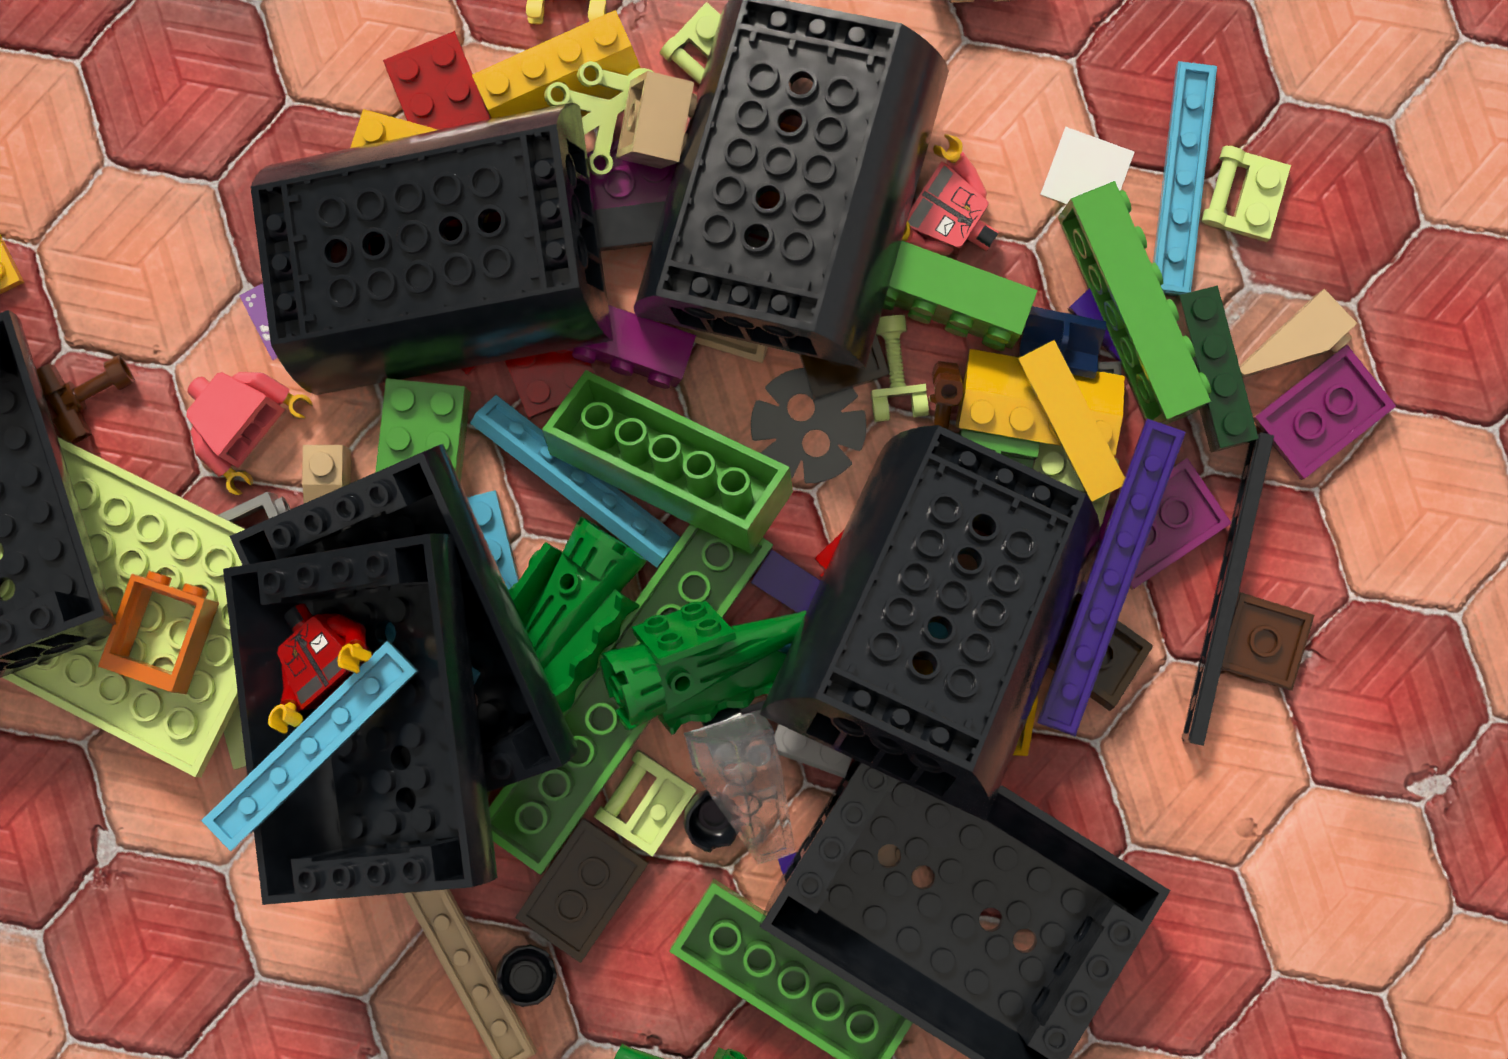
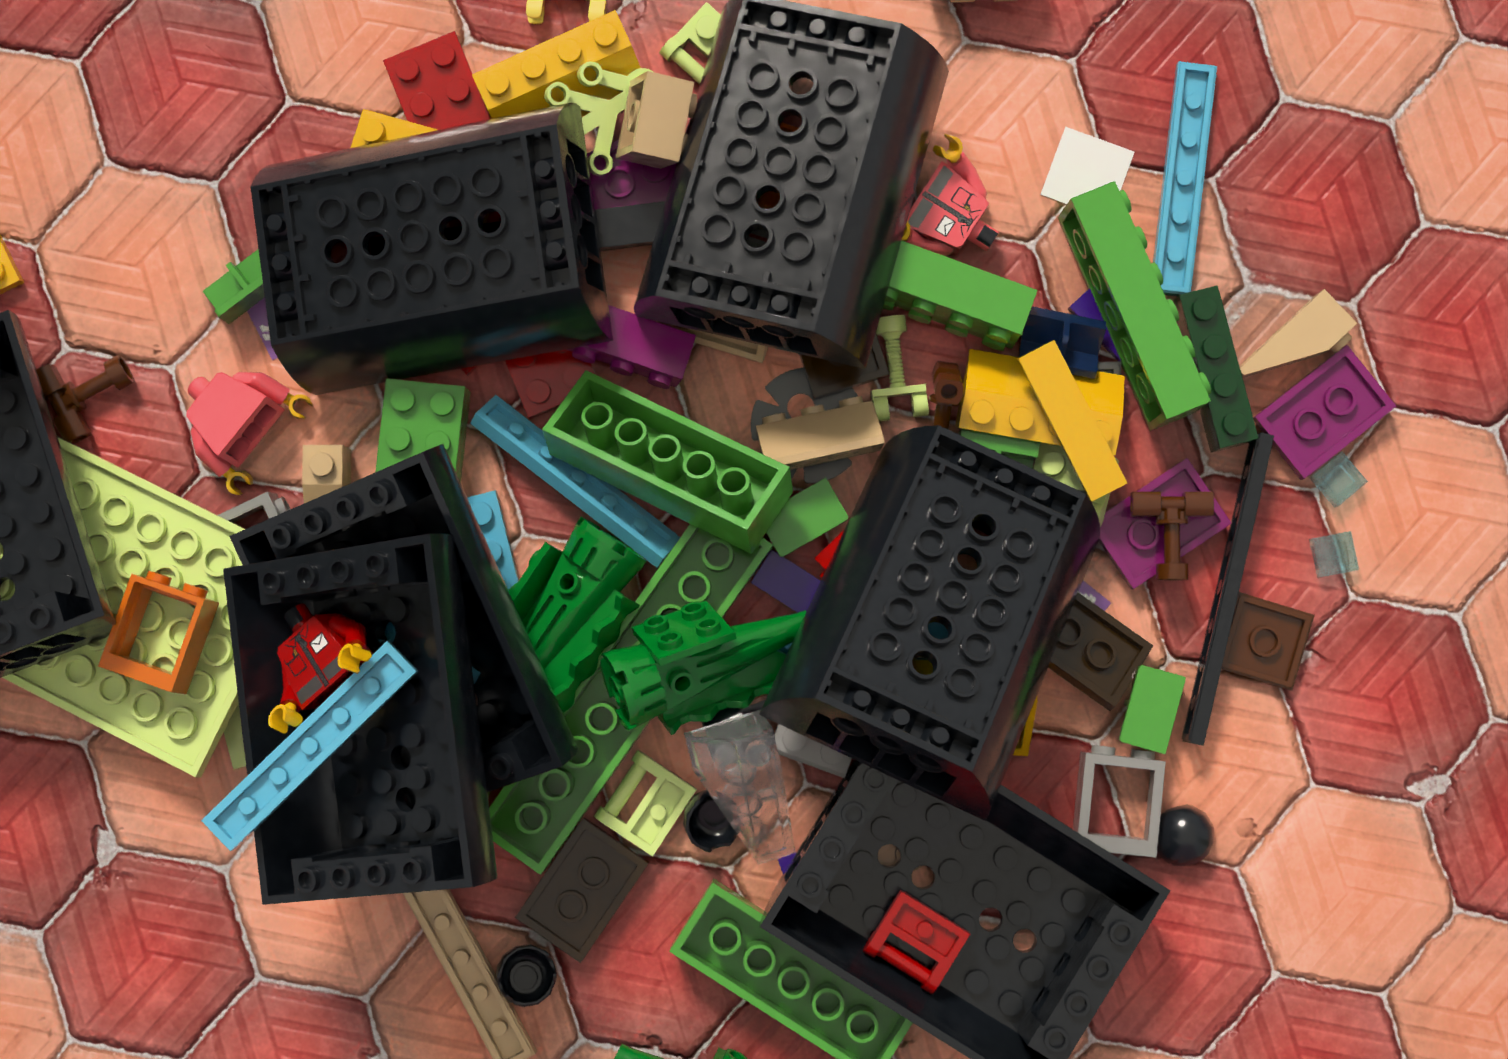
dark purple tile [1036,419,1186,736] -> none
yellowish green plate [1201,146,1291,242] -> none
none -> bright green panel [203,249,265,324]
none -> tan slope [756,396,885,470]
none -> bright green panel [766,477,848,557]
none -> red plate [863,889,970,994]
none -> light grey window [1073,745,1166,858]
none -> bright green panel [1119,665,1186,754]
none -> reddish brown bar [1130,492,1214,581]
none -> black hair [1157,804,1214,866]
none -> clear light blue tile [1309,452,1368,508]
none -> clear light blue tile [1309,531,1359,578]

